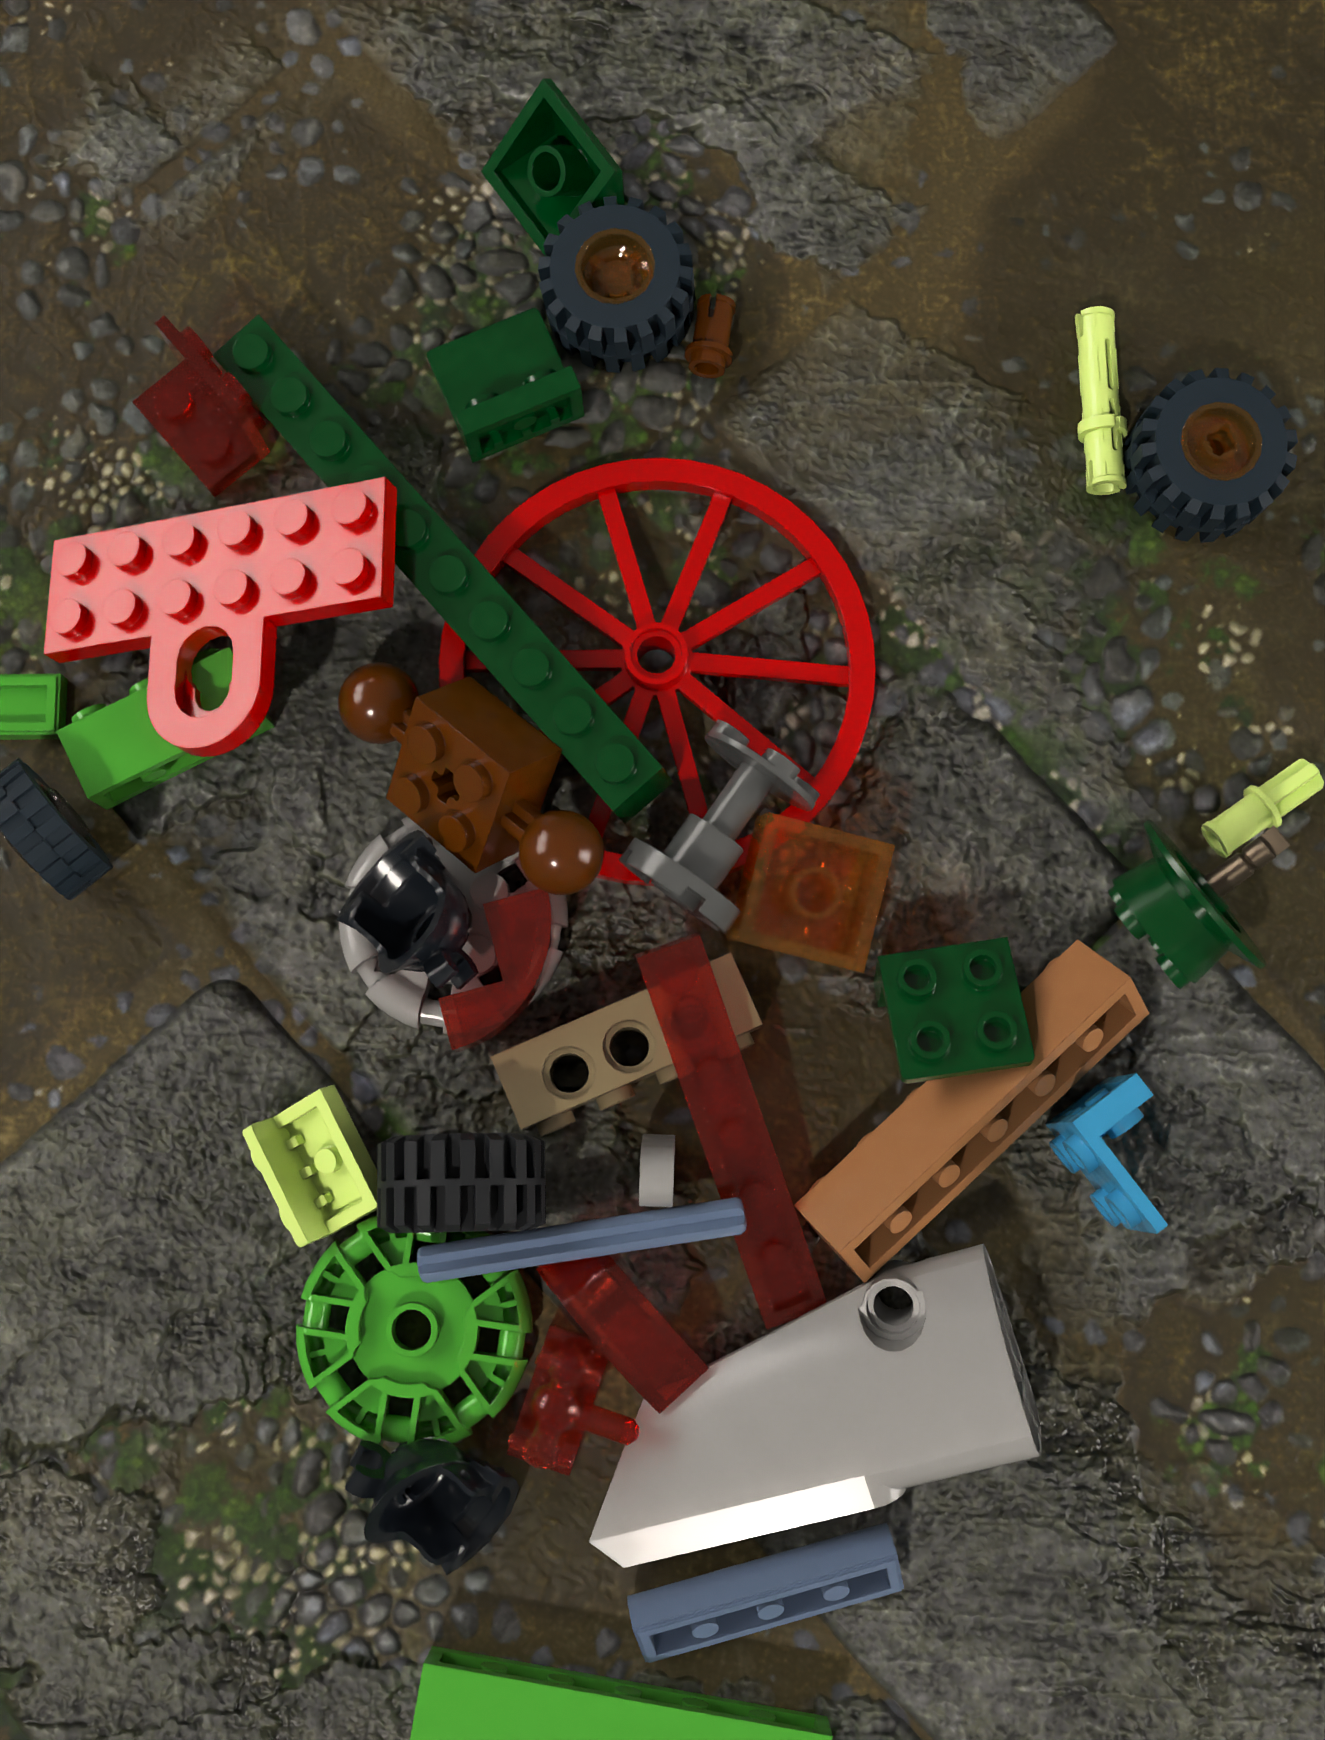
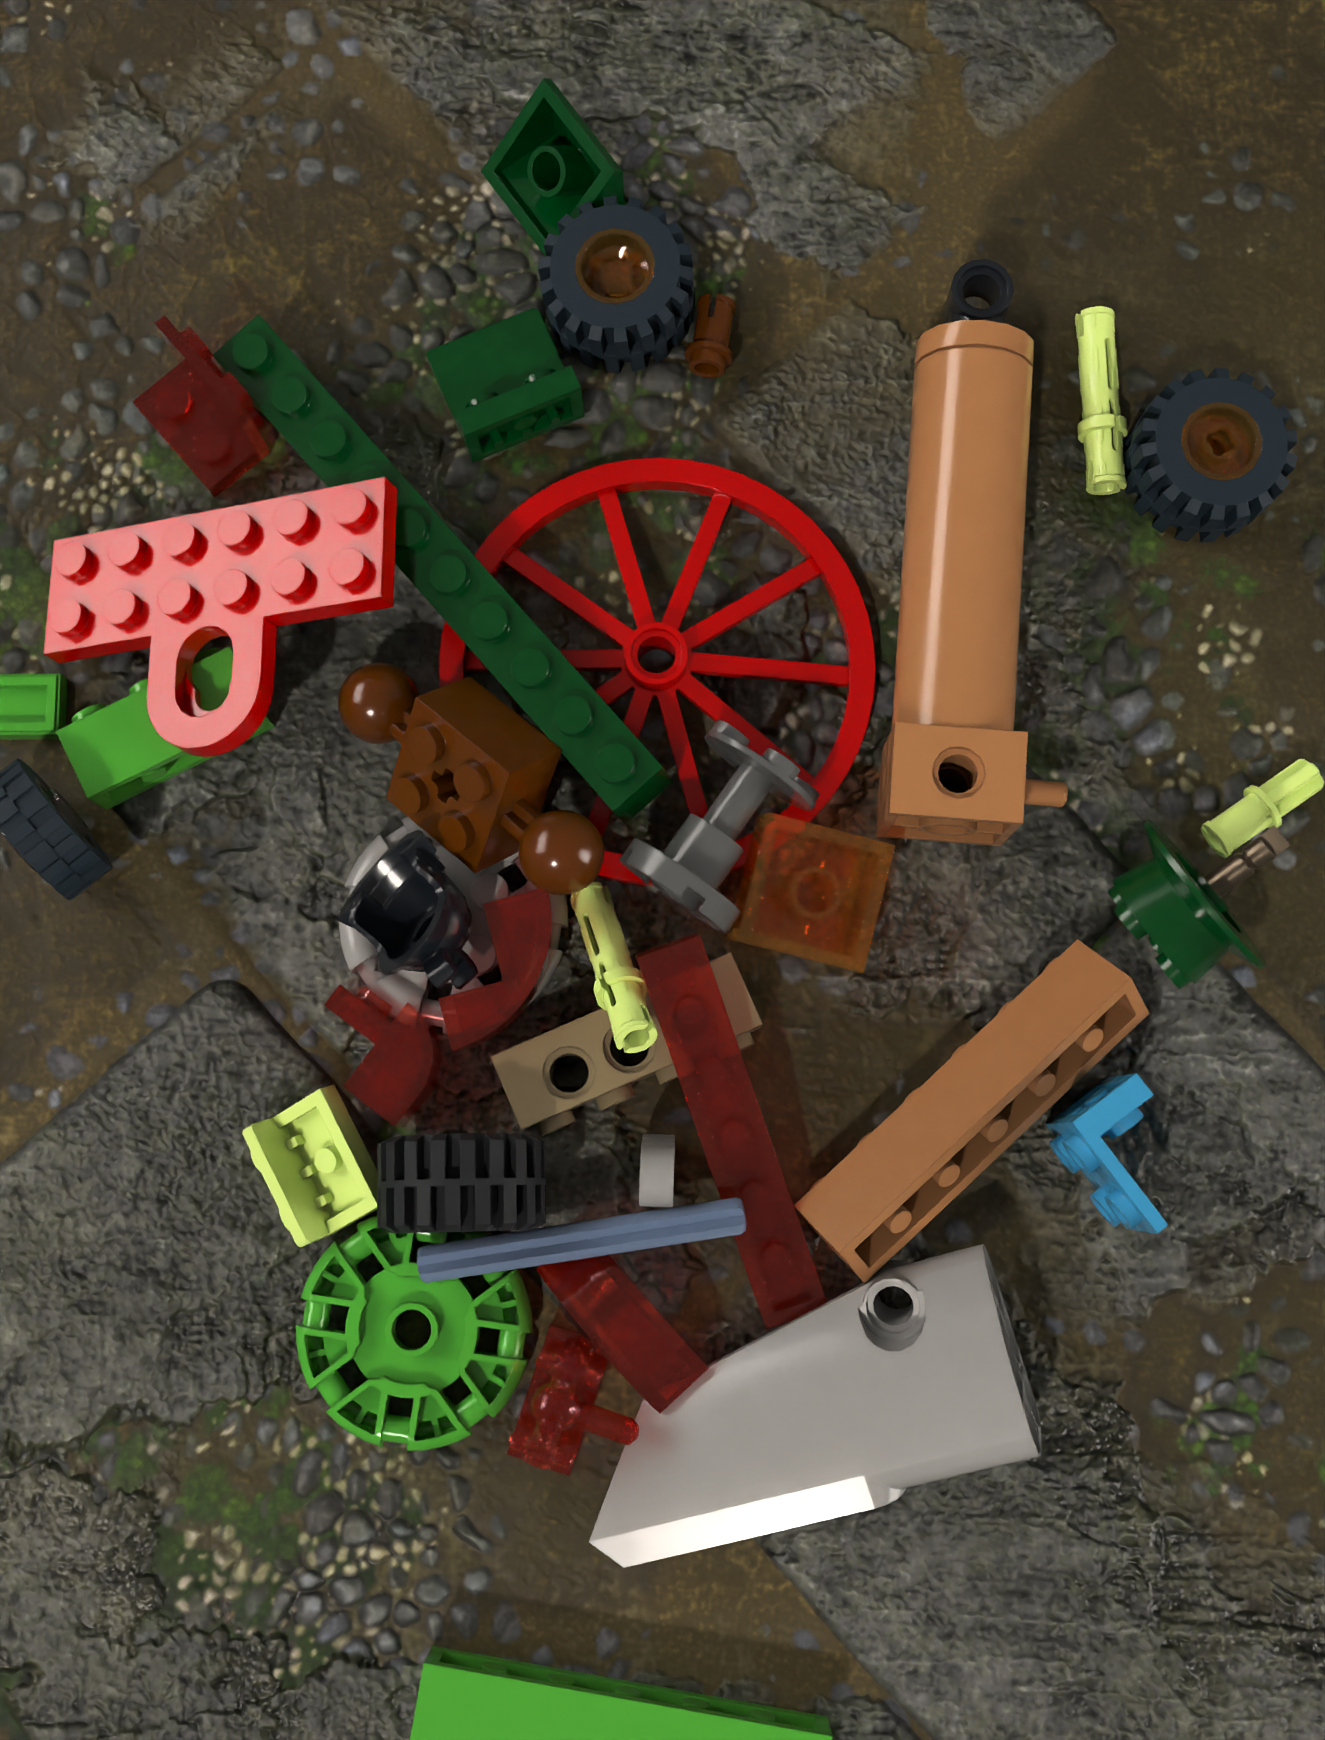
black helmet [345,1437,519,1576] -> none
sand blue brick [627,1522,904,1663] -> none
dark green bracket [873,937,1035,1084] -> none
none -> clear red brick [324,984,441,1127]
none -> yellowish green pin [570,882,658,1053]
none -> medium nougat piece [876,259,1068,846]

